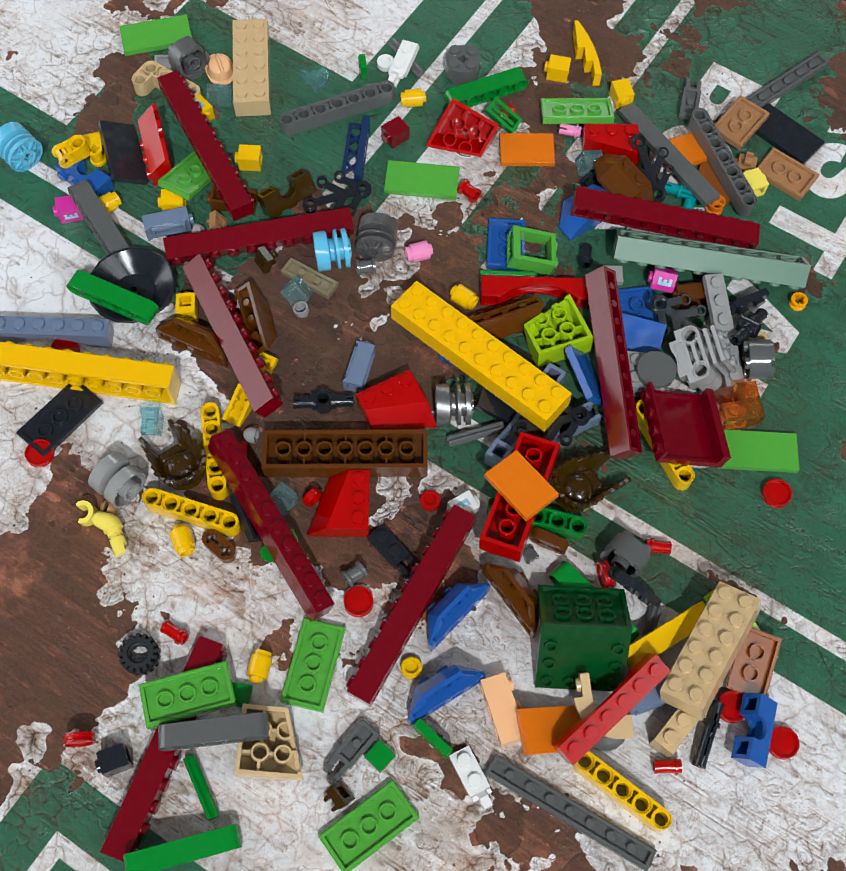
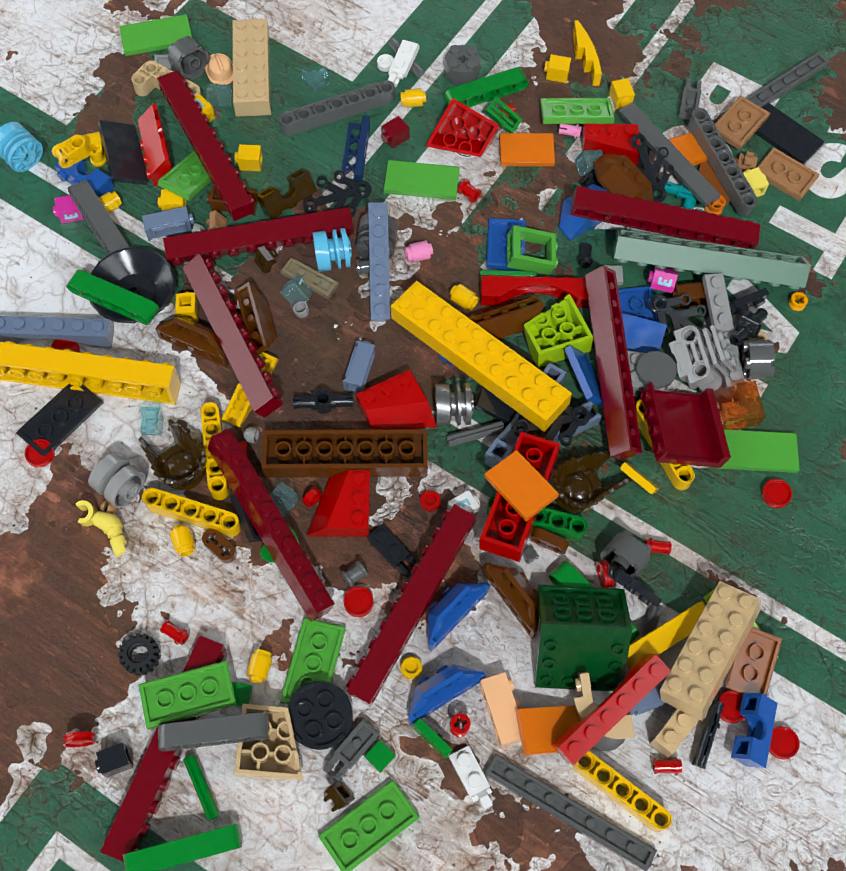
green tile [358,54,368,80] -> none
none -> black tile [287,681,353,750]
none -> sand blue arch [368,202,390,322]
none -> red bush [450,713,471,738]
none -> yellow tile [620,462,660,494]

